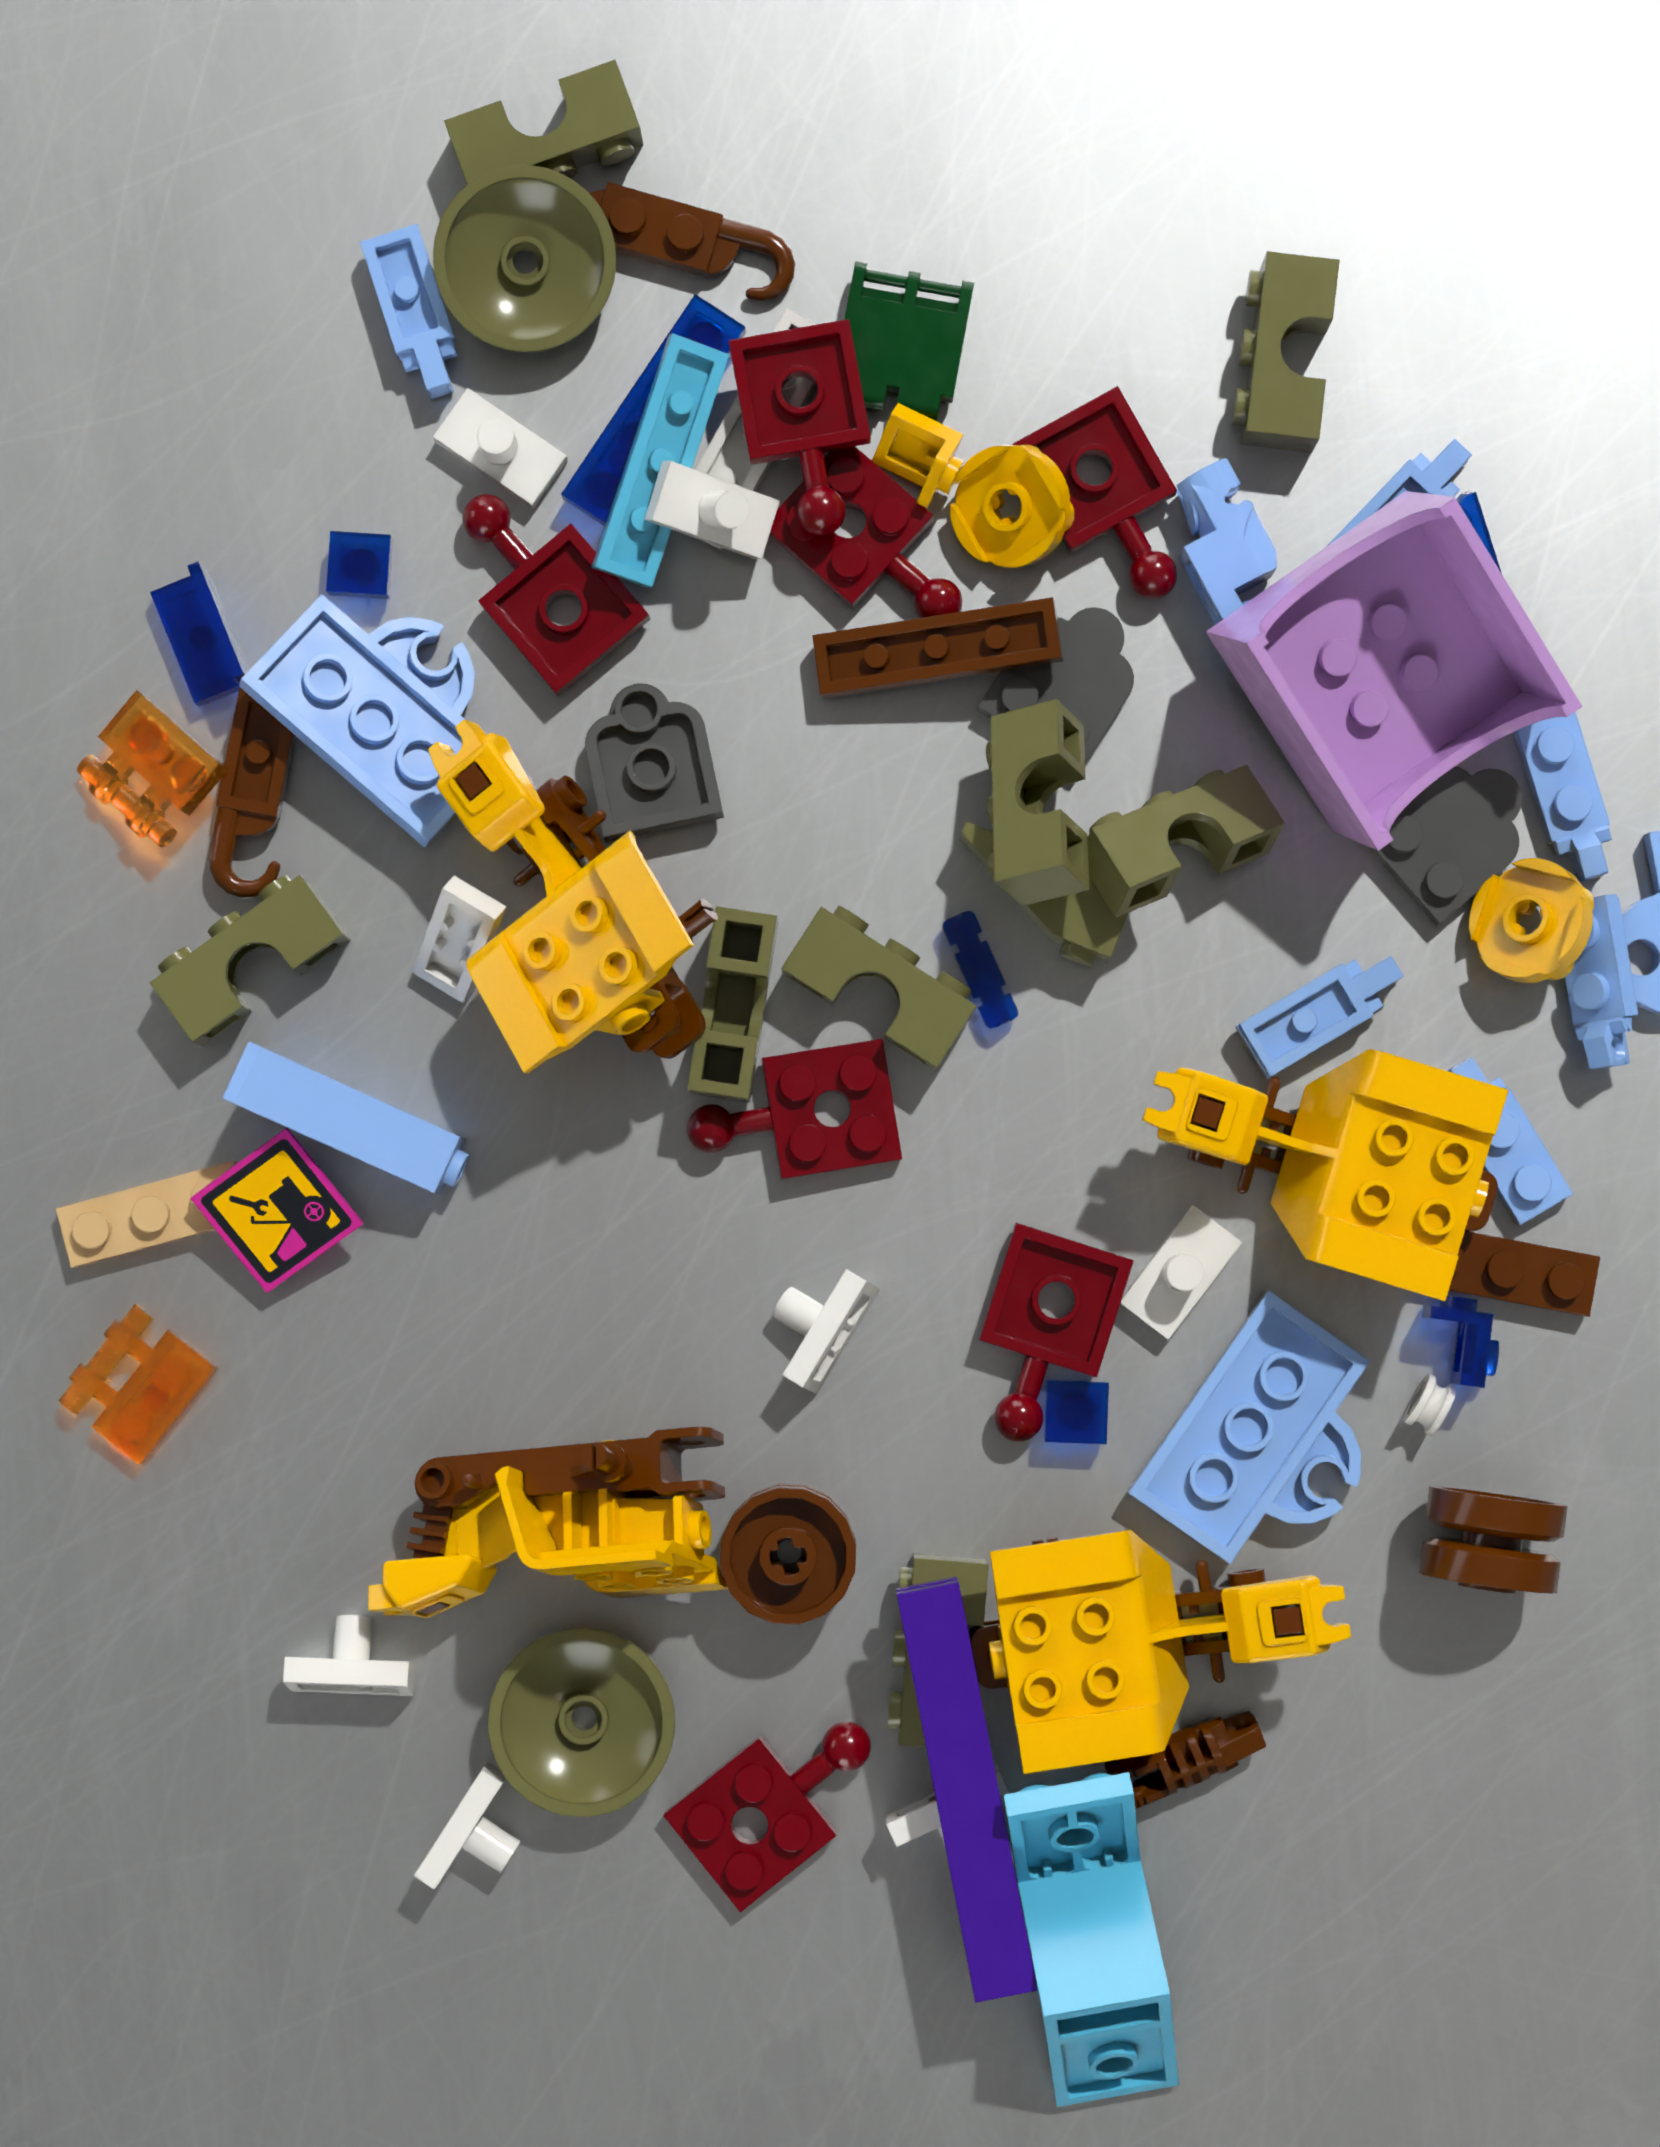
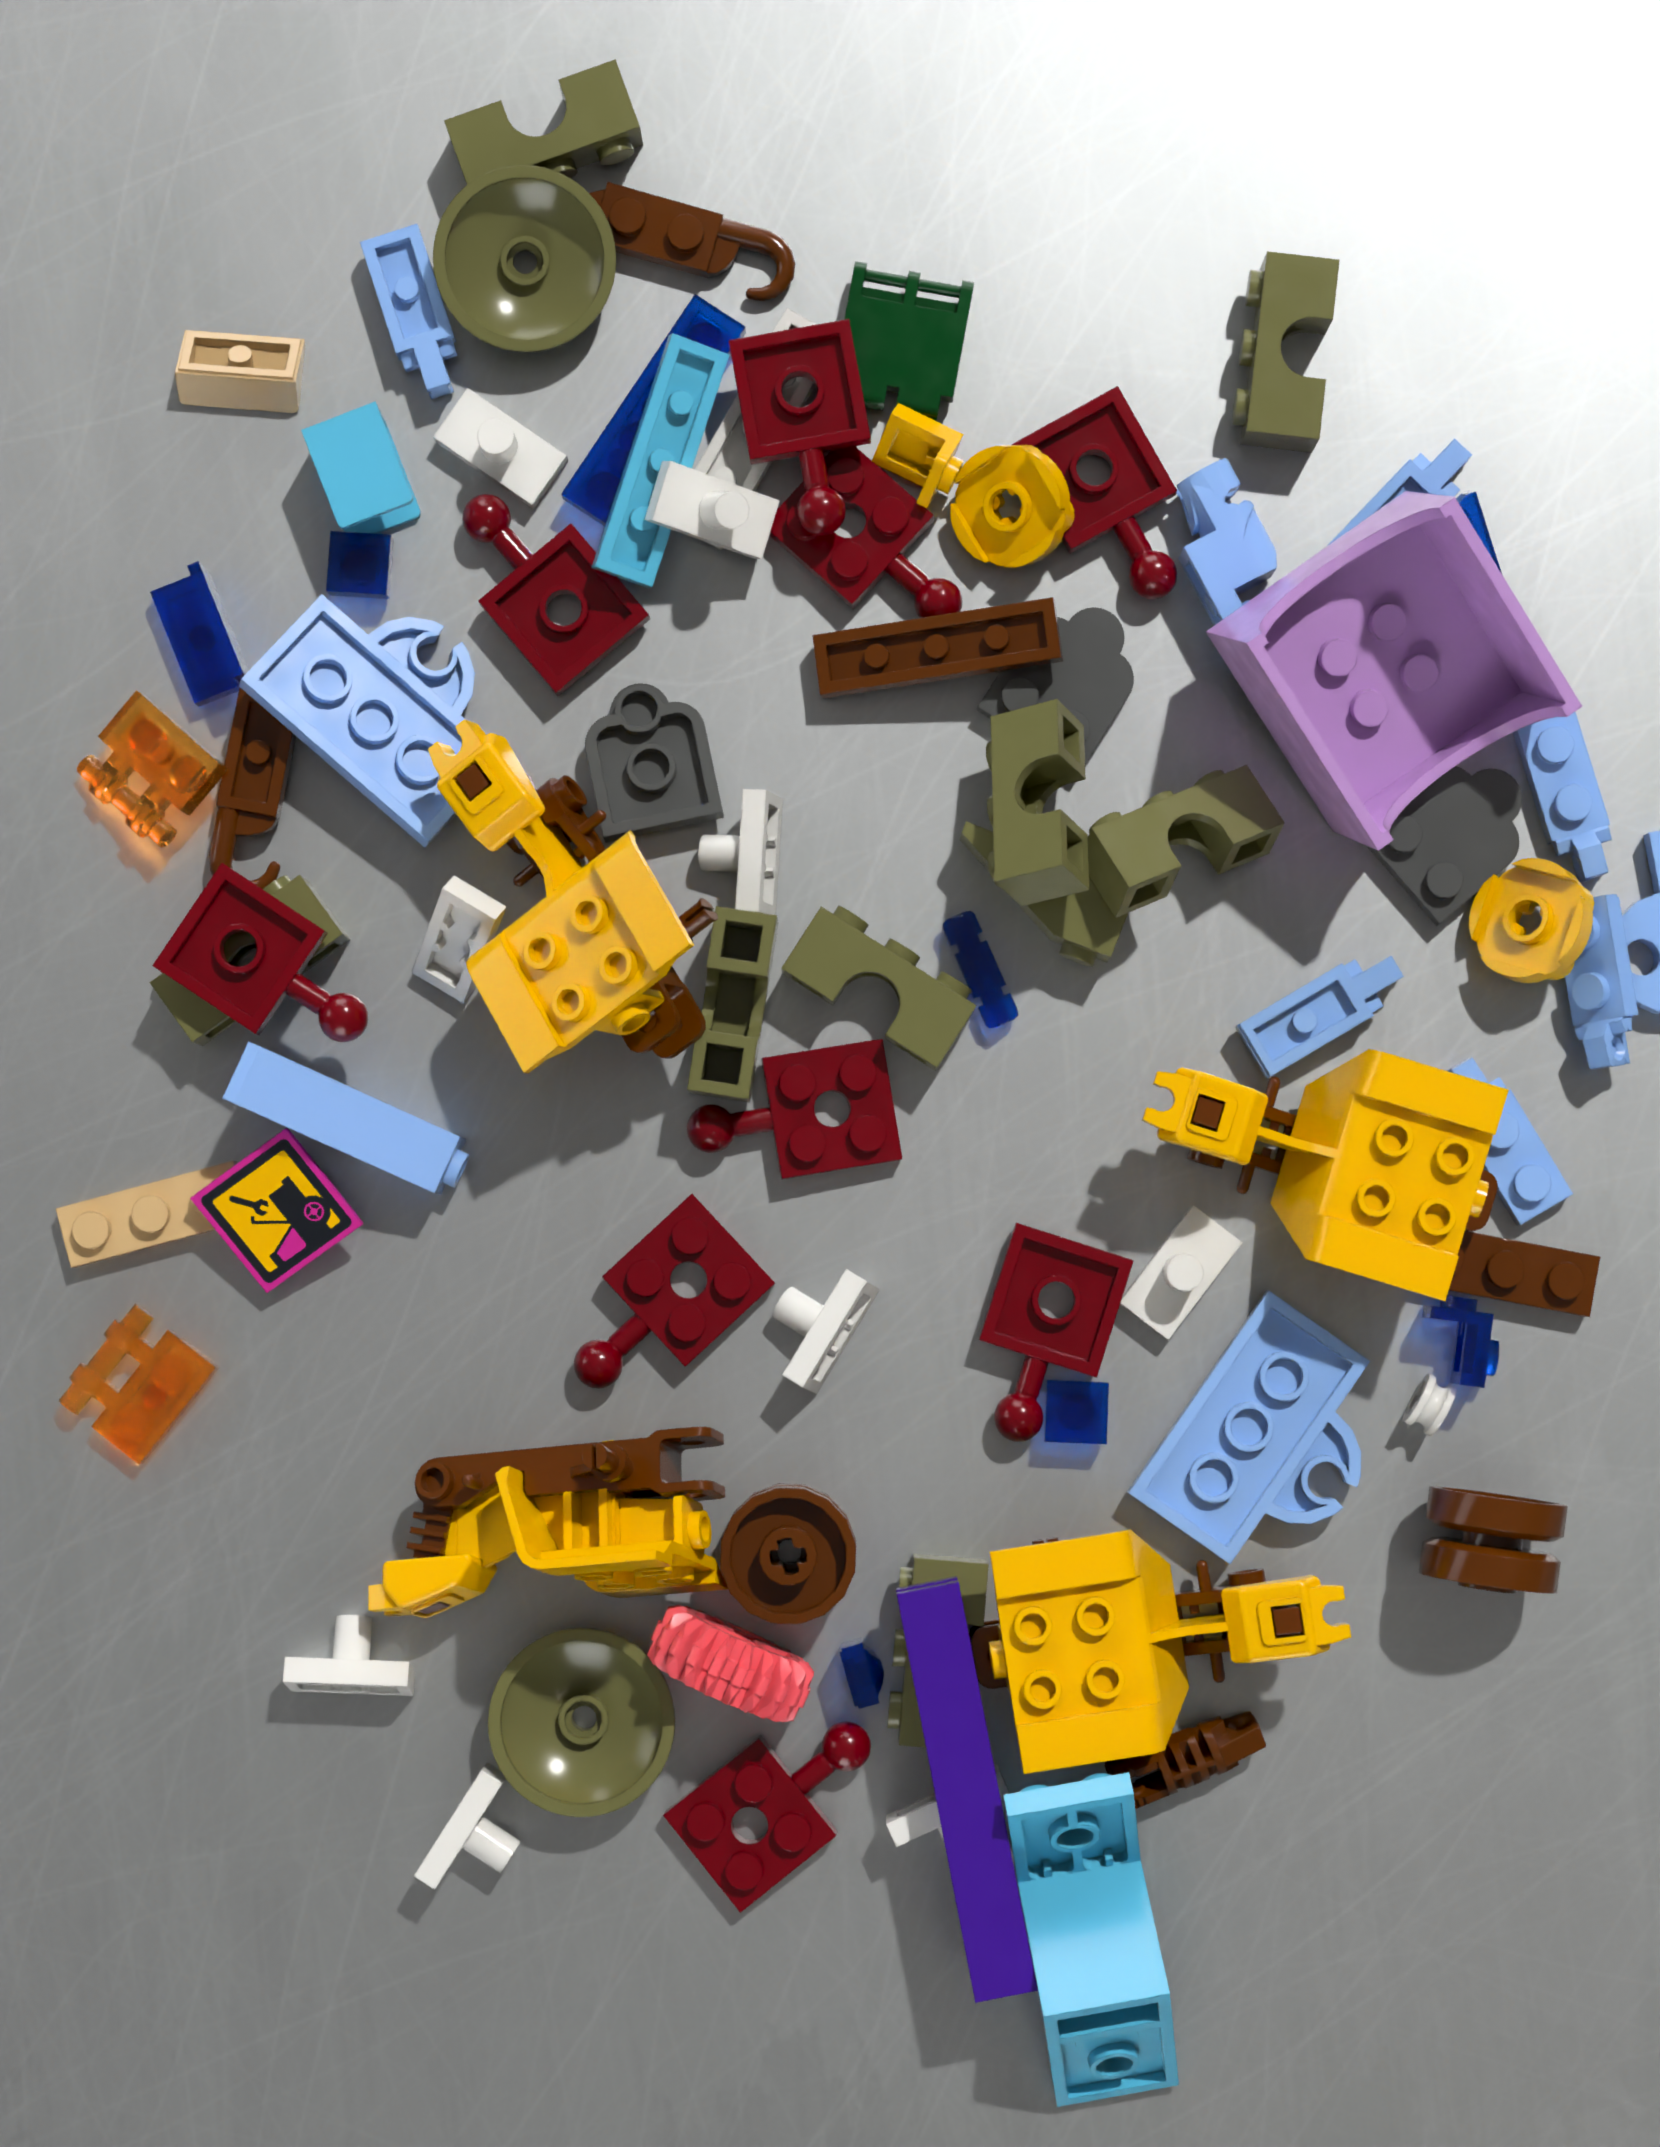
none -> dark red plate [152,863,368,1042]
none -> tan slope [175,330,305,413]
none -> medium azure piece [301,401,421,543]
none -> dark red plate [574,1194,775,1389]
none -> coral gear [647,1605,814,1723]
none -> white tile [698,789,783,915]
none -> clear blue tile [839,1637,884,1709]

